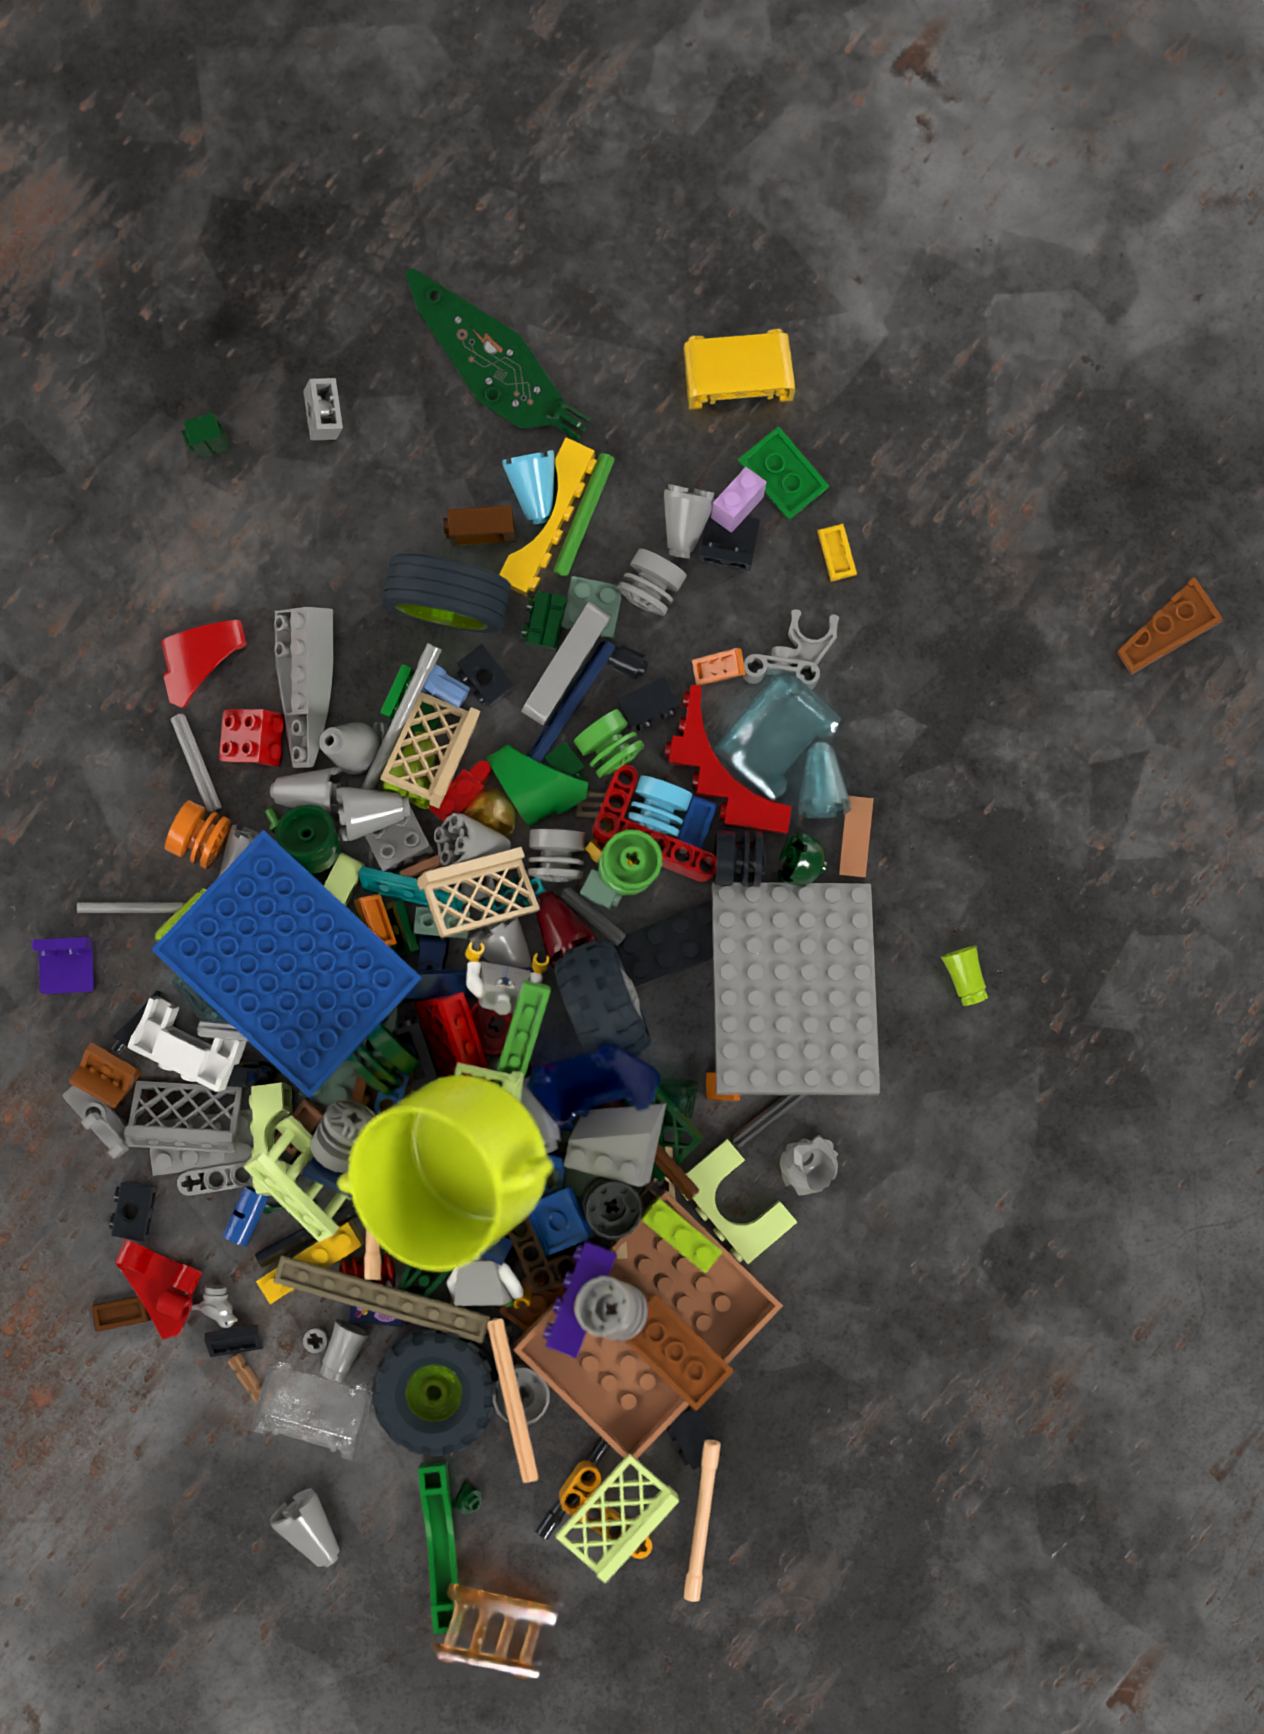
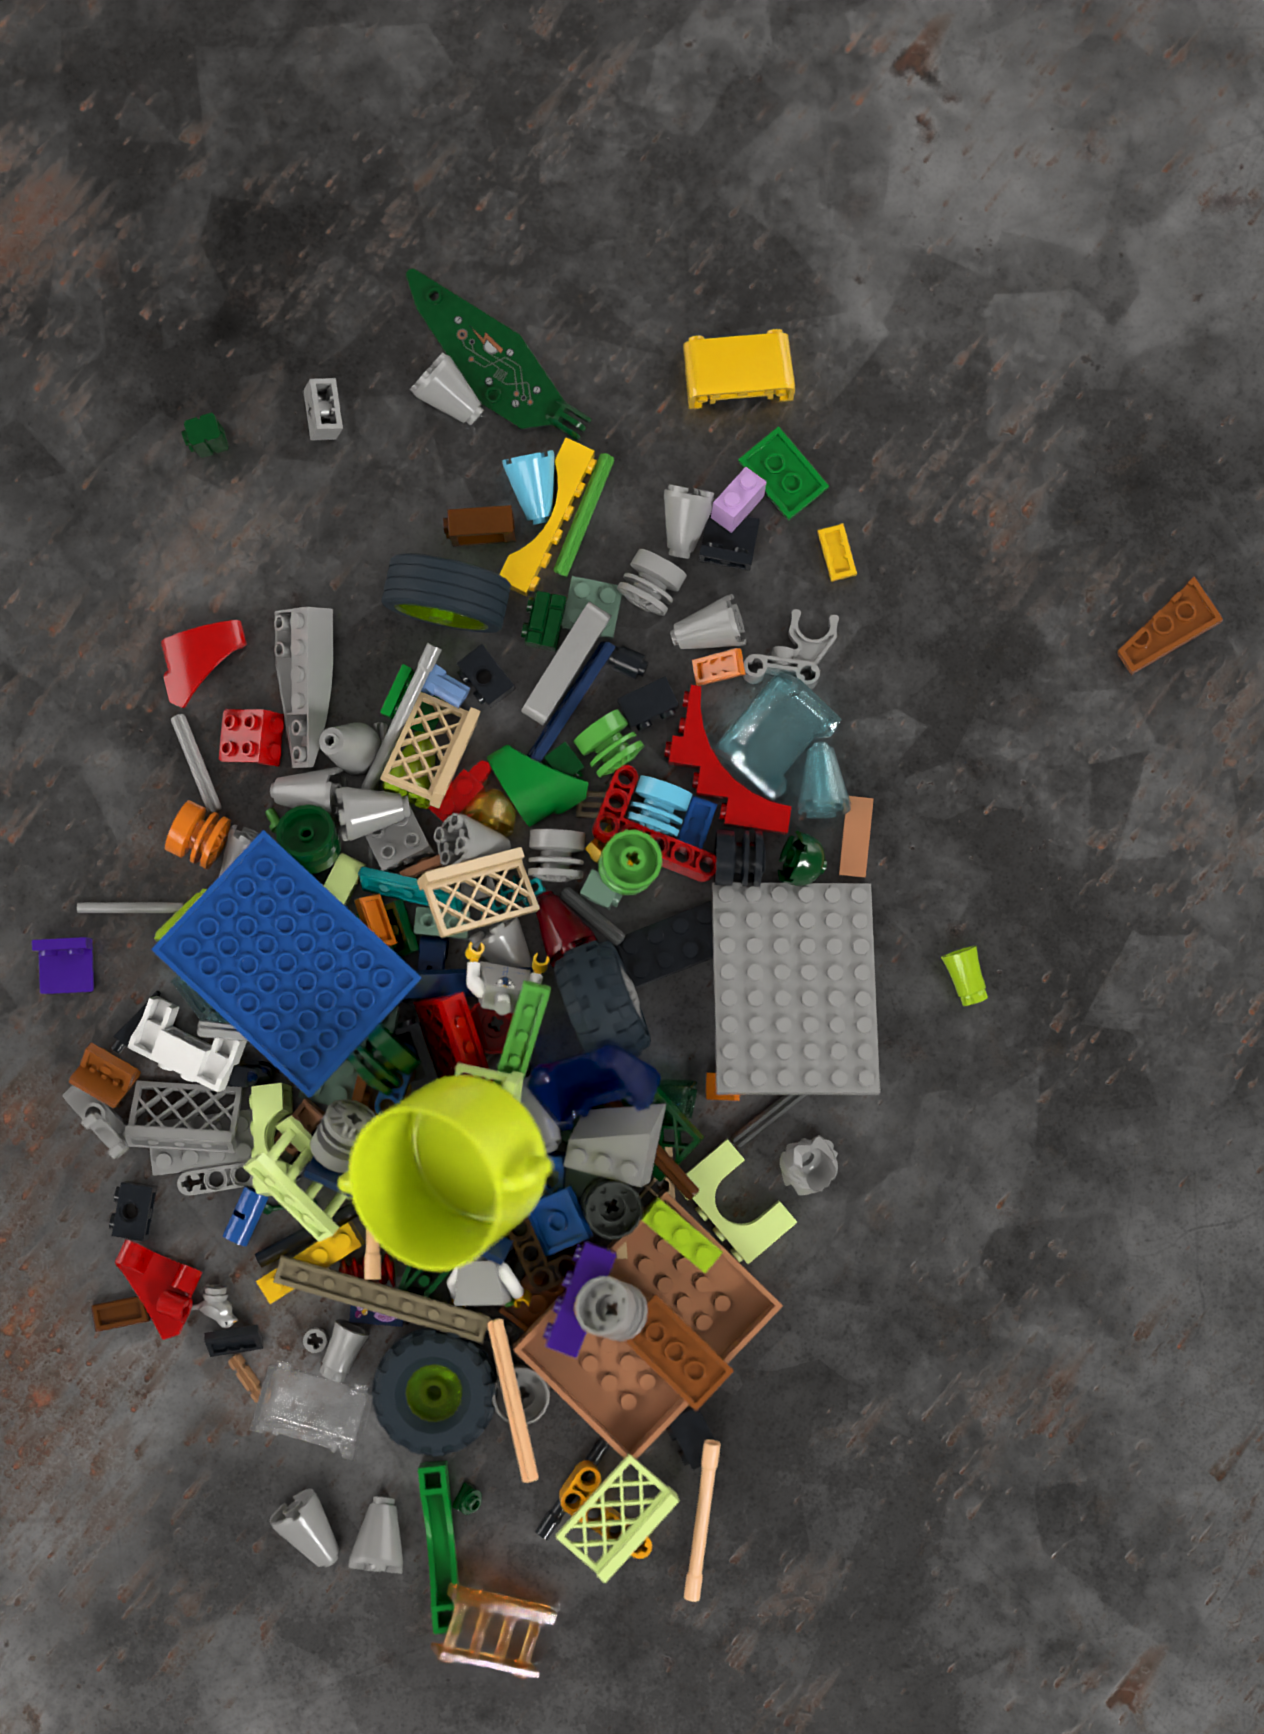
none -> light grey cone [348,1497,403,1574]
none -> light grey cone [410,352,484,425]
none -> light grey cone [670,594,746,649]

